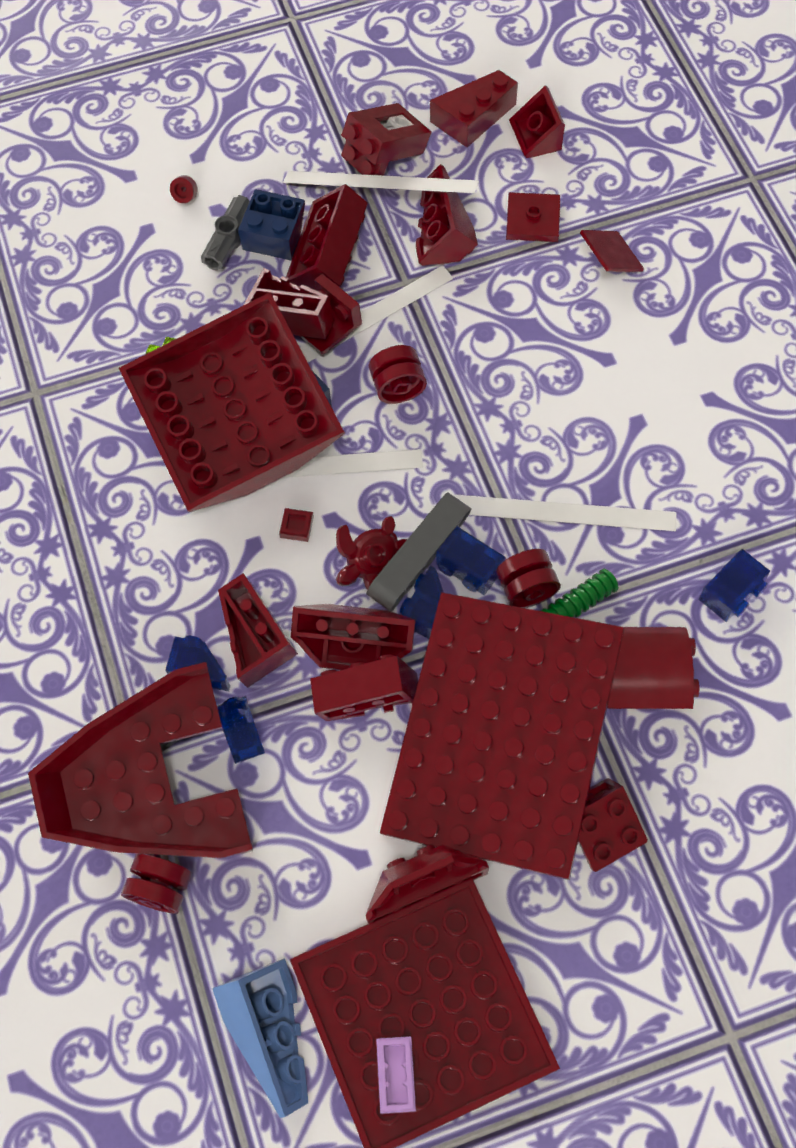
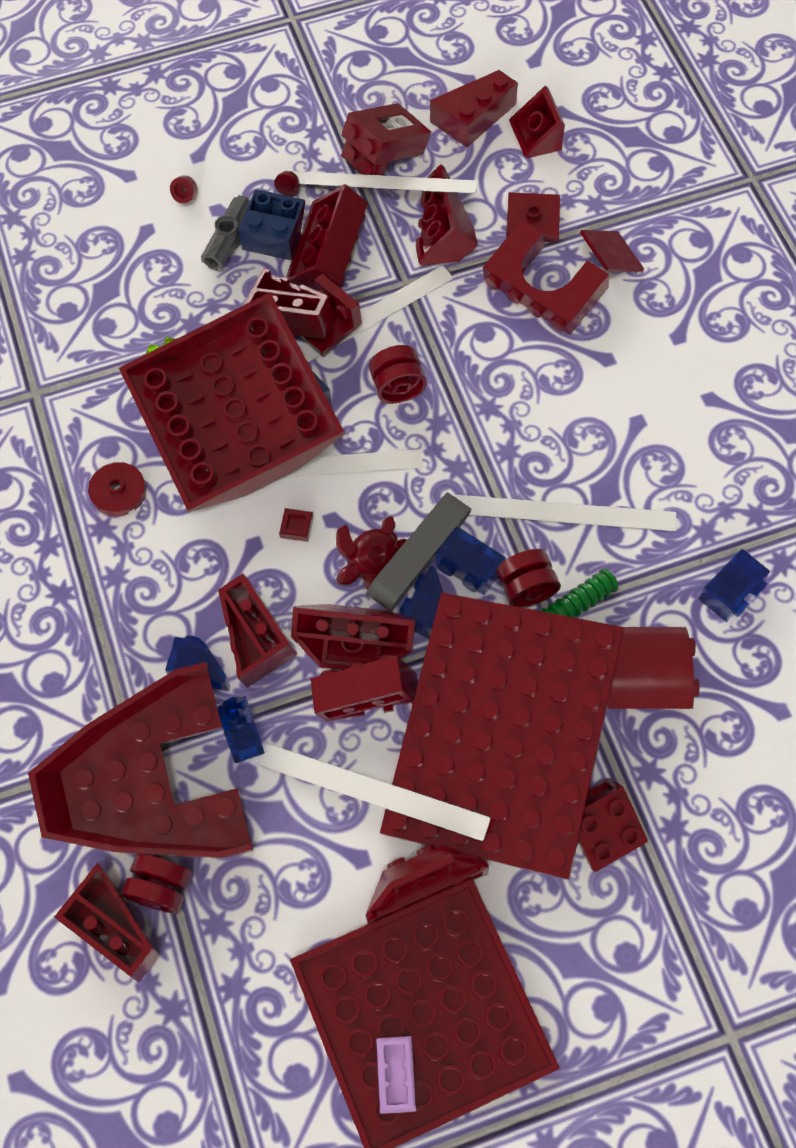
medium blue wedge [212,959,308,1118] -> none
none -> dark red wedge [54,862,160,983]
none -> dark red plate [88,462,147,516]
none -> white sticker [258,743,490,841]
none -> dark red plate [274,171,300,196]
none -> dark red arch [483,220,609,335]

